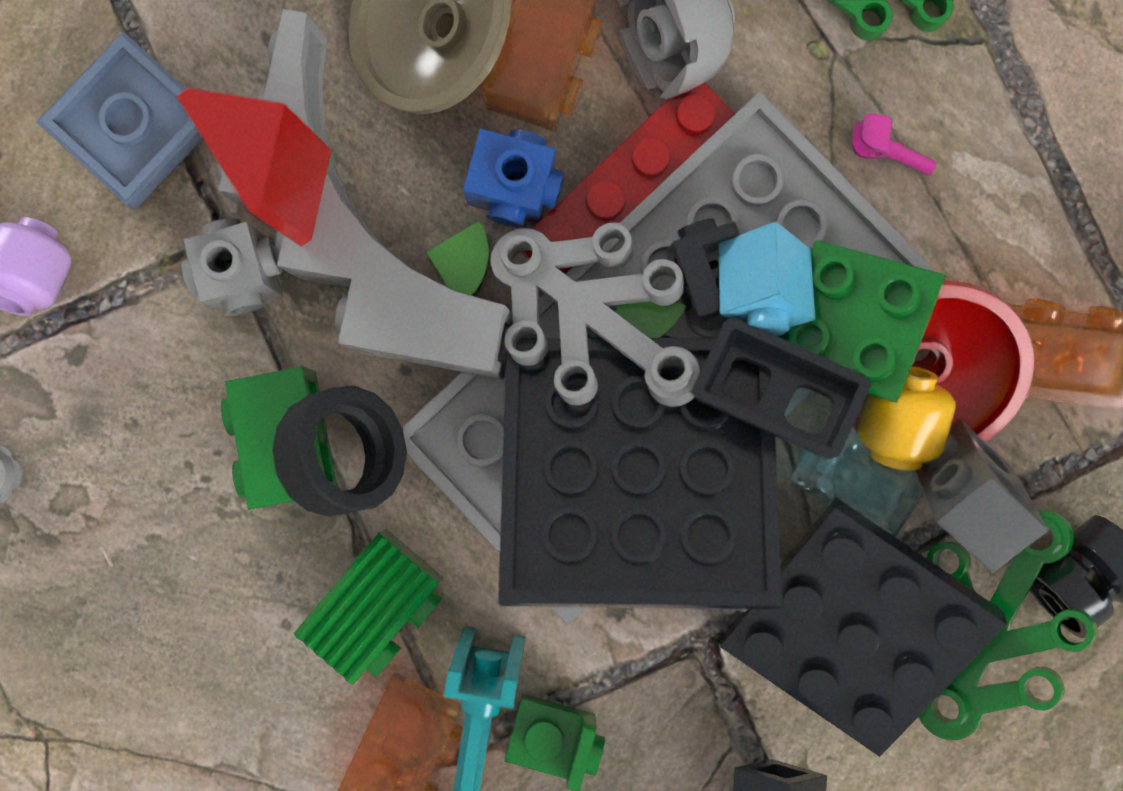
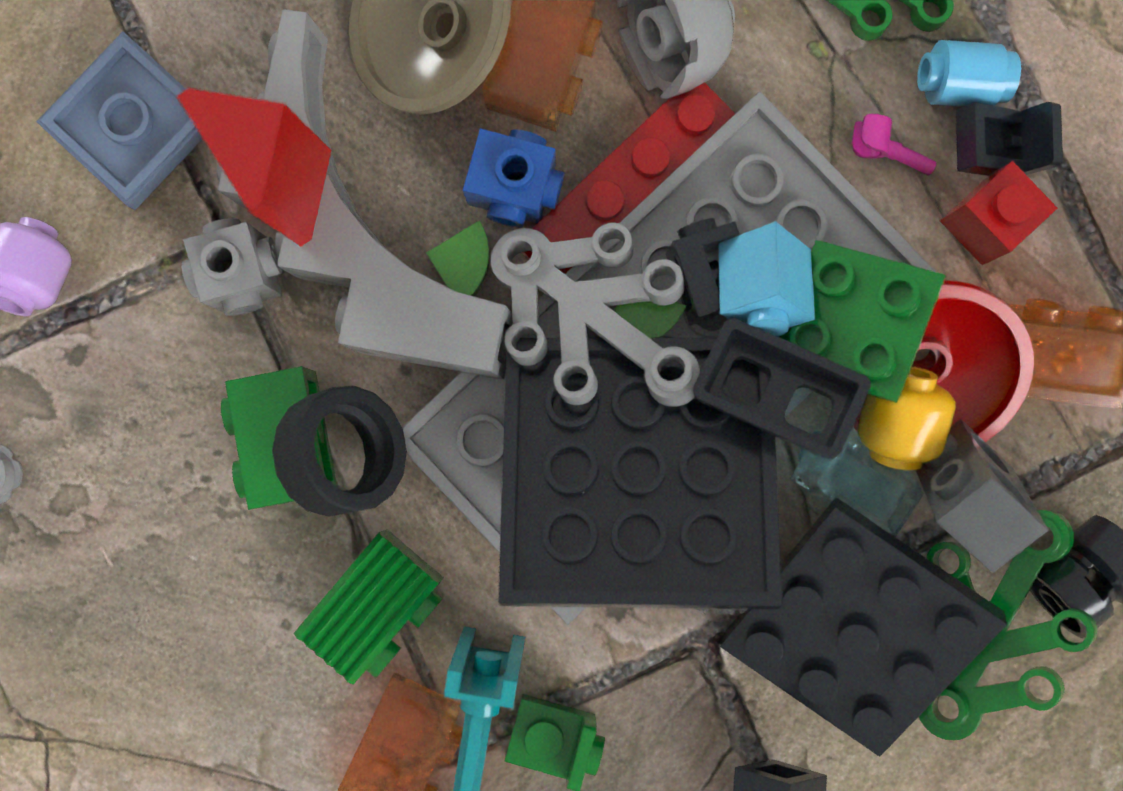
none -> medium azure brick [917,40,1021,107]
none -> red brick [940,161,1058,265]
none -> black bracket [956,102,1063,176]

